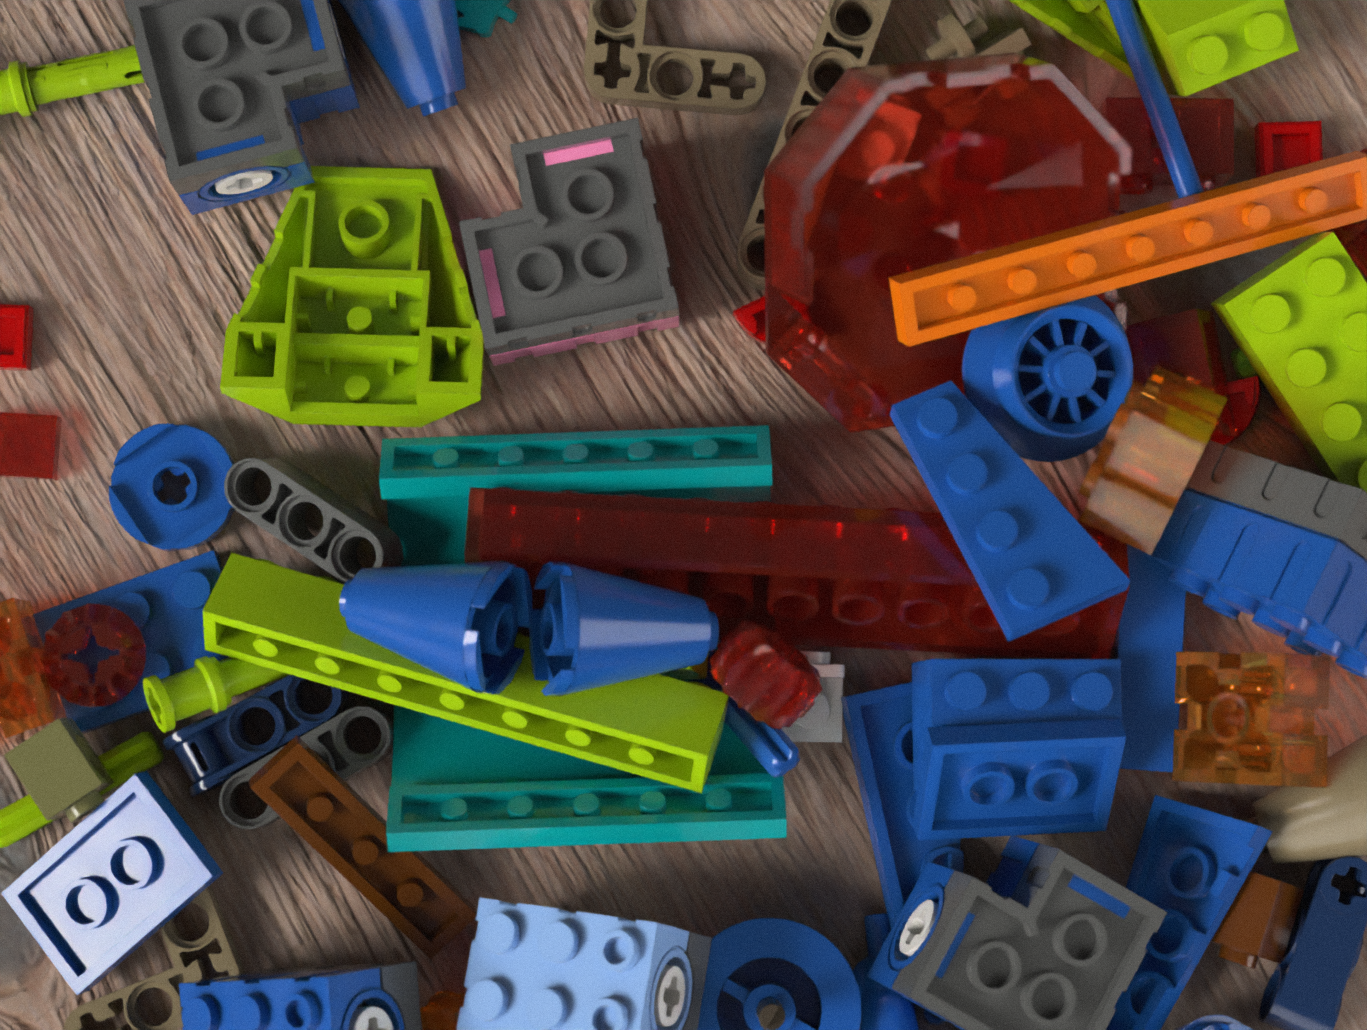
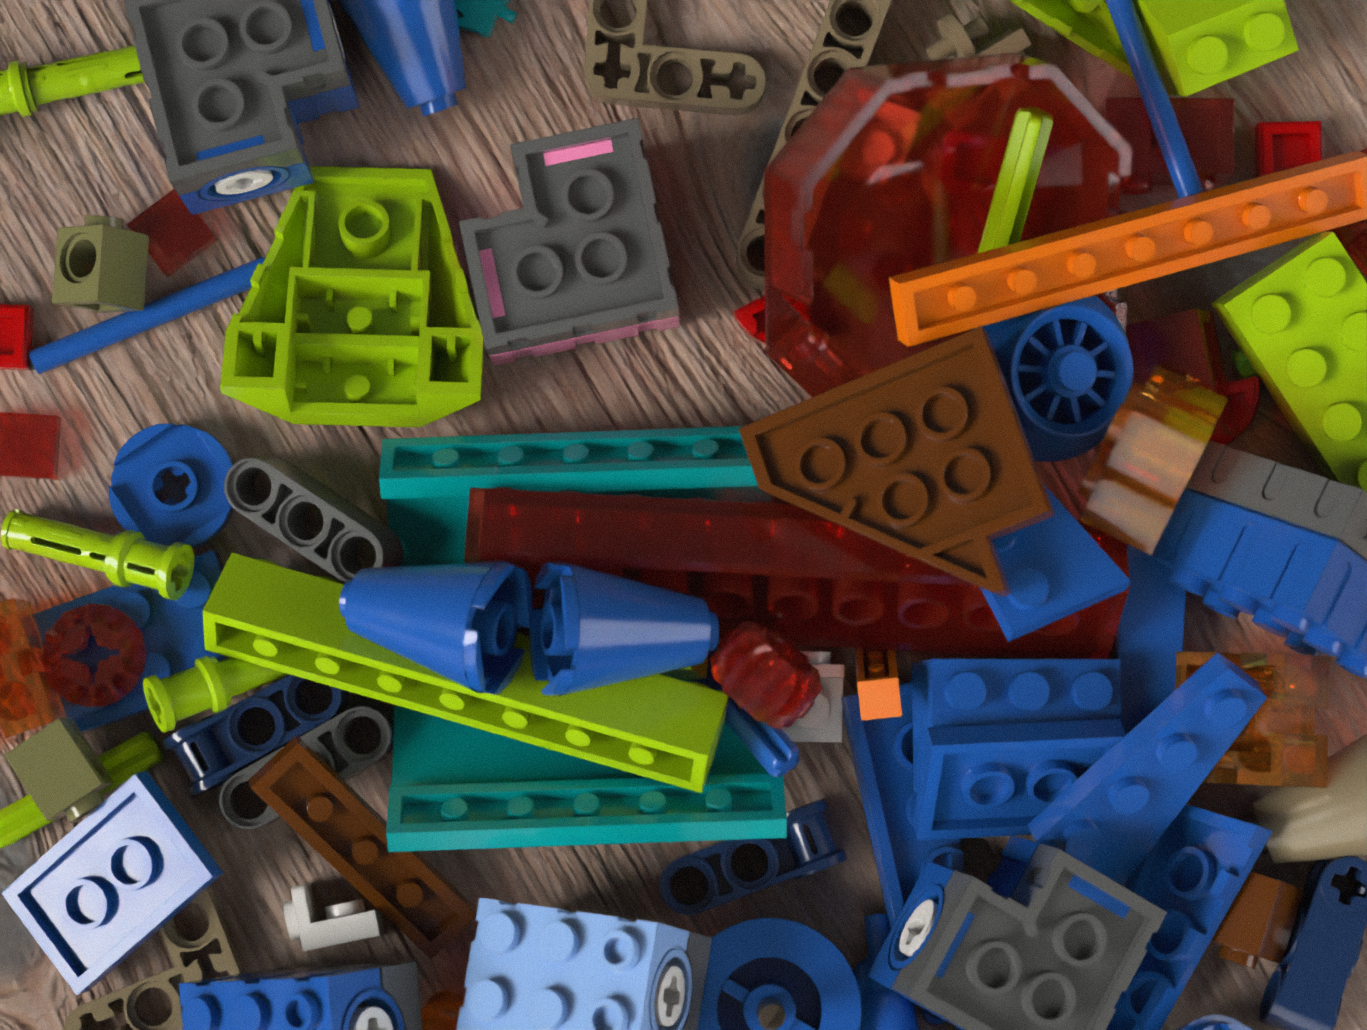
none -> lime pin [1,509,195,600]
none -> blue bar [29,256,265,374]
none -> olive brick [52,215,149,313]
none -> clear red tile [127,189,218,277]
none -> white bracket [284,884,386,952]
none -> dark blue piece [660,798,848,916]
none -> reddish brown wing [739,327,1055,597]
none -> orange piece [854,639,902,721]
none -> lime axle [977,106,1054,253]
none -> blue wing [1027,652,1267,886]

